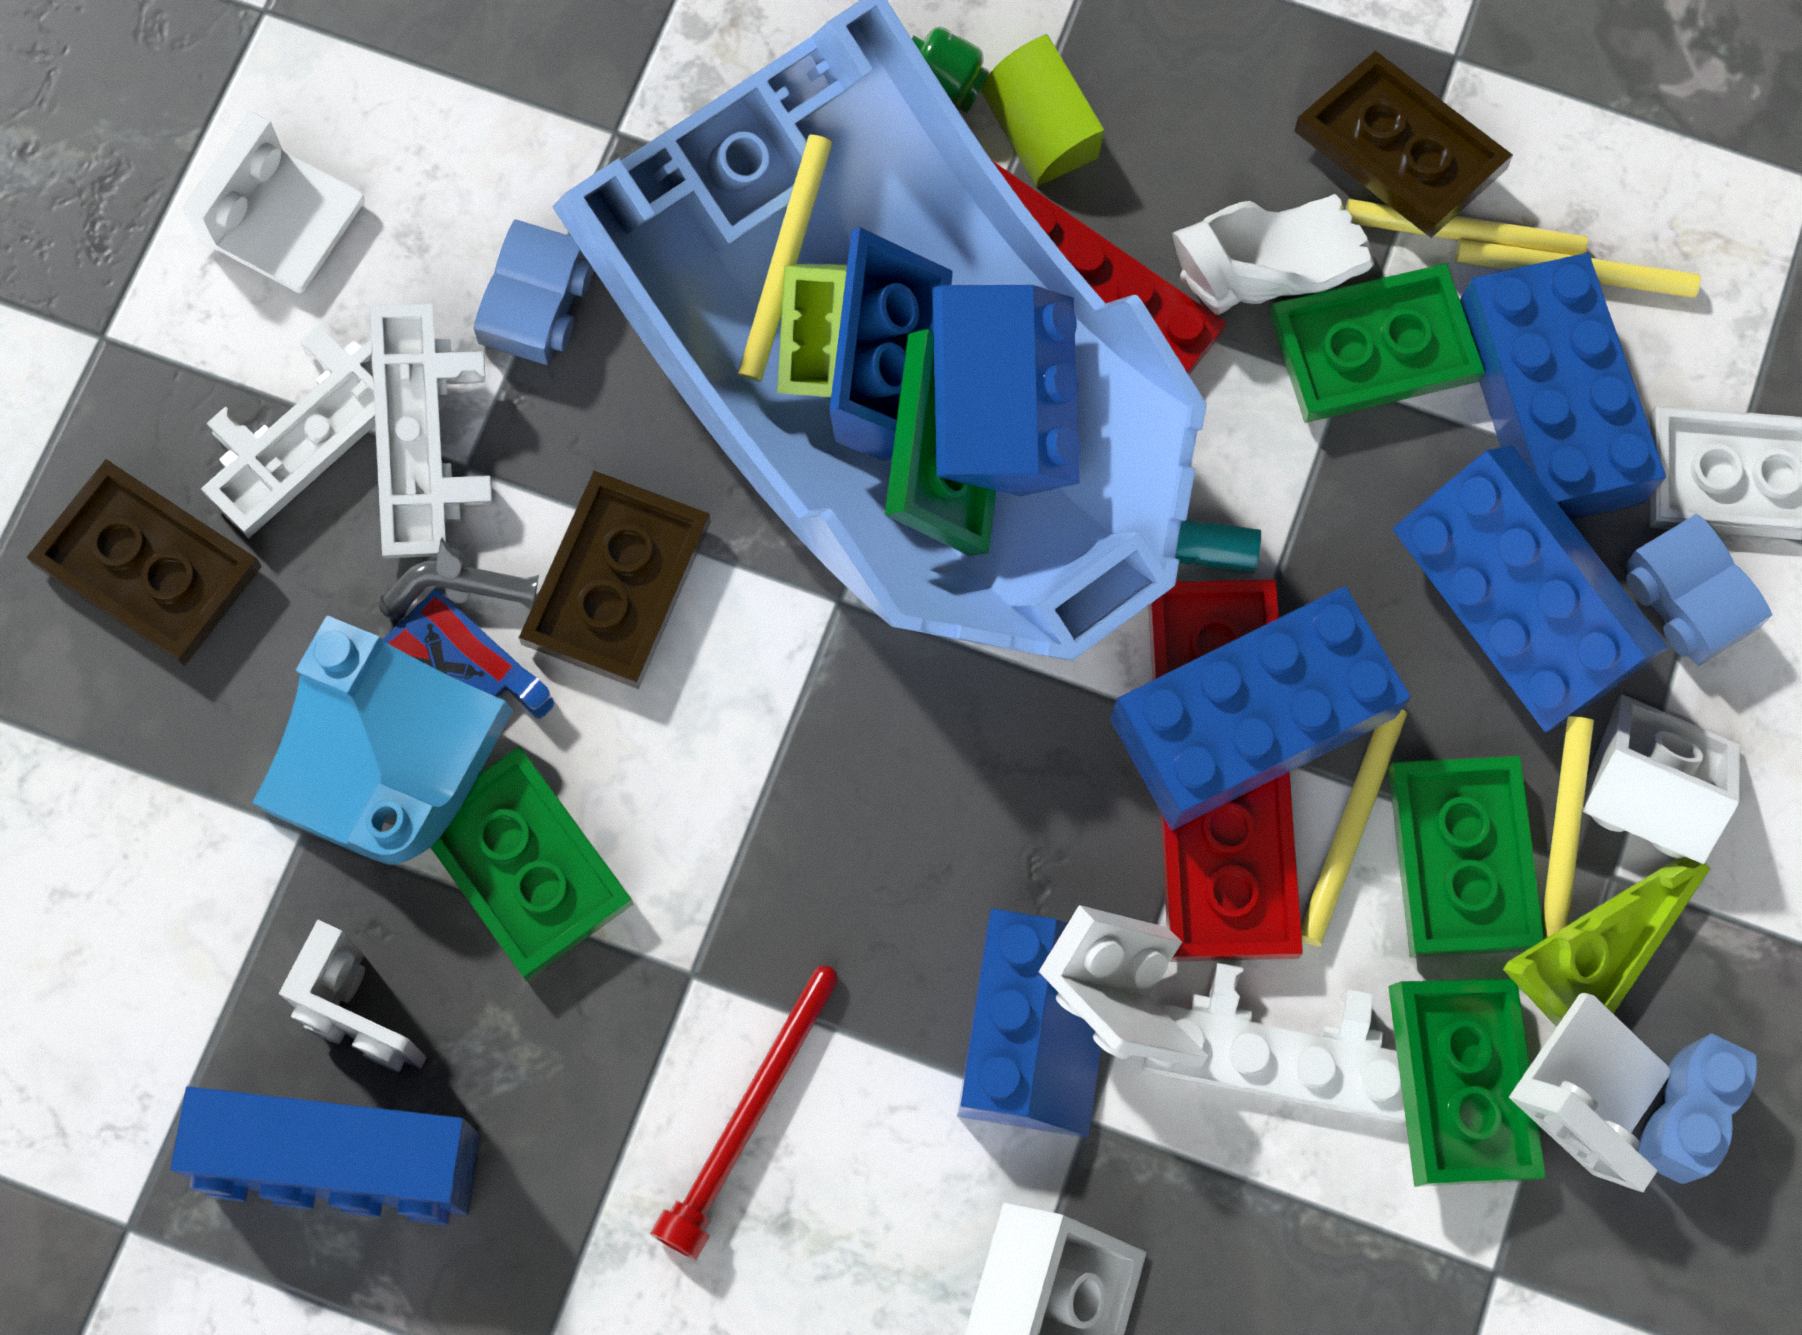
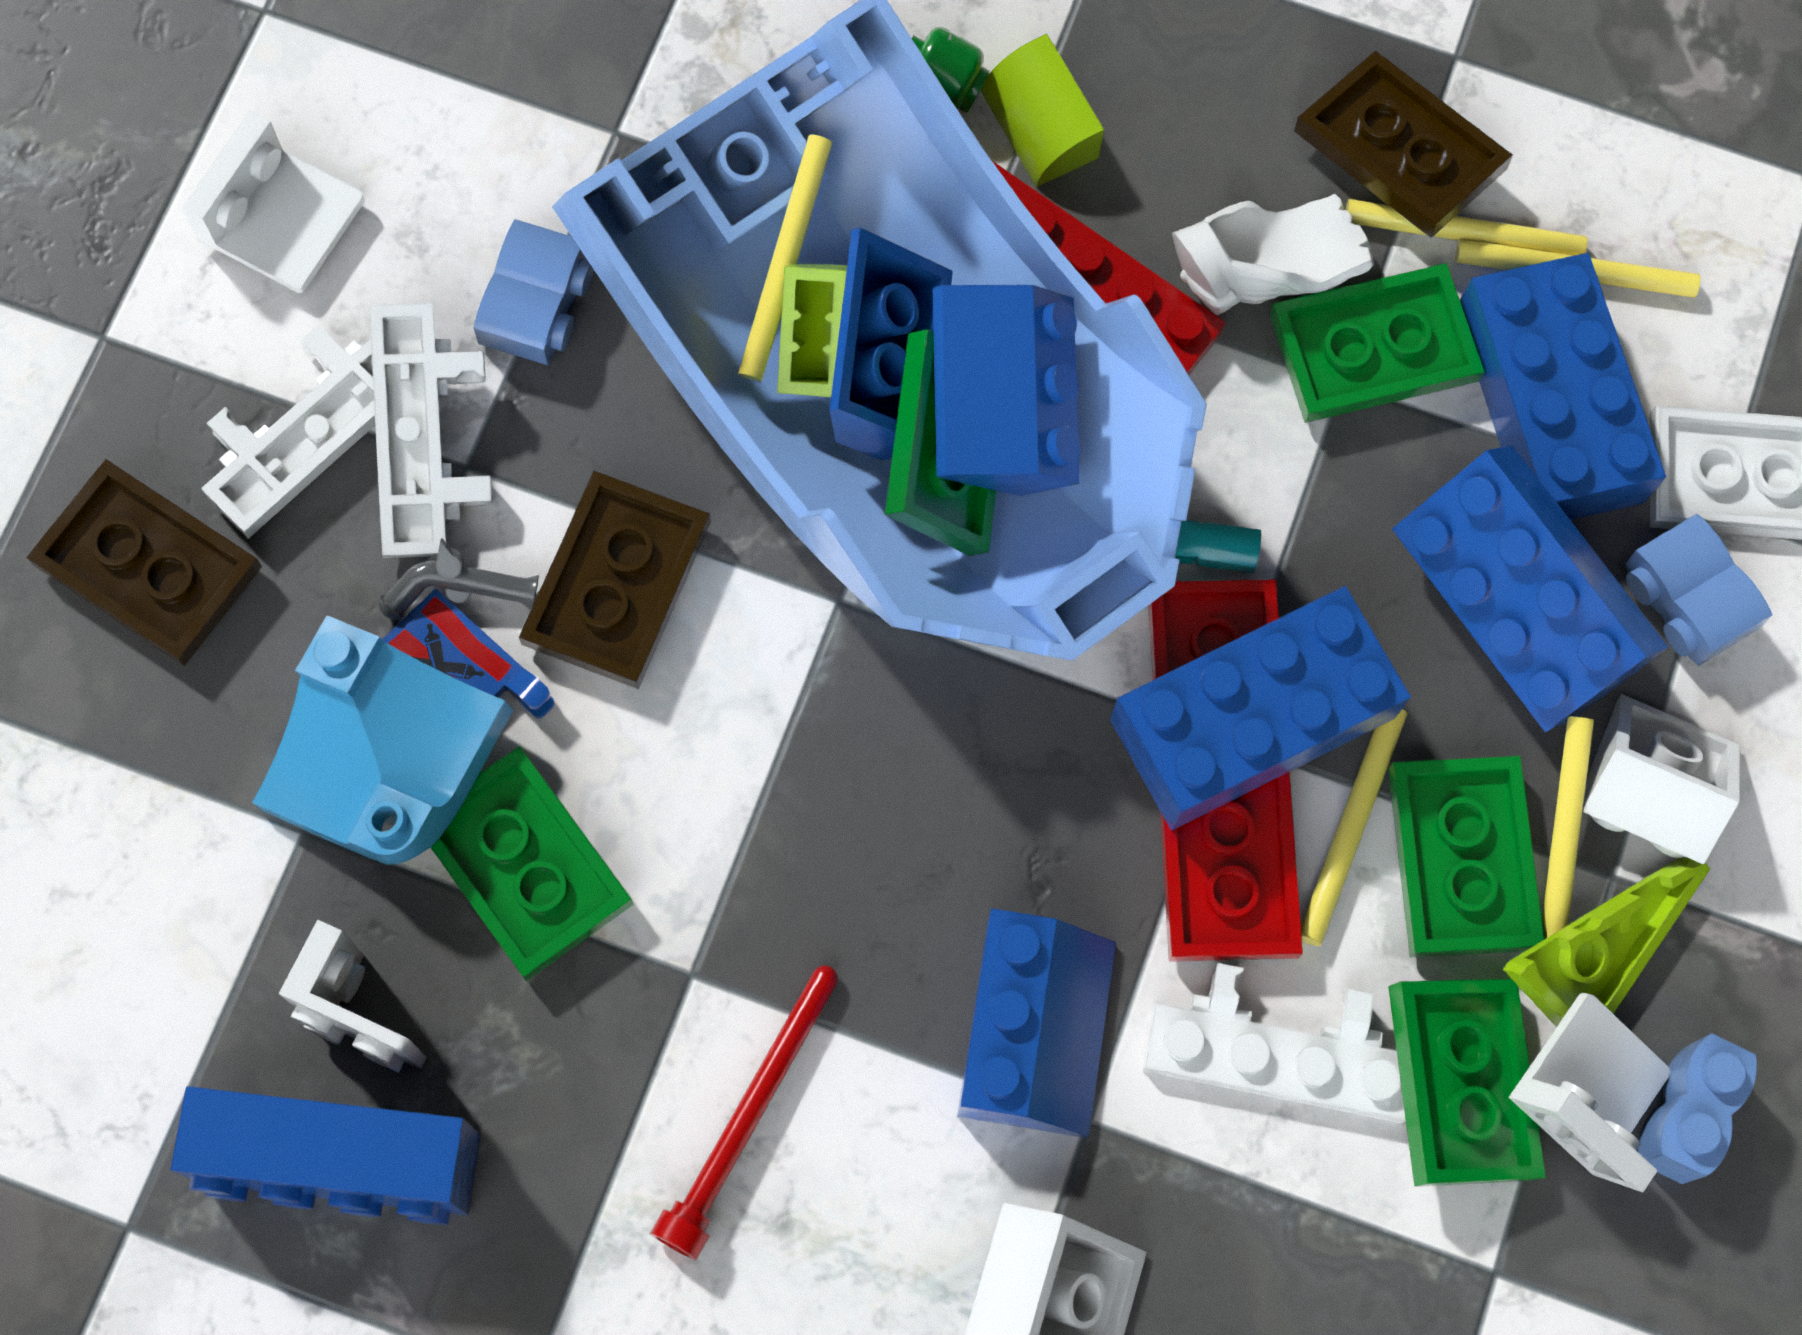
white bracket [1039,905,1208,1068] -> none

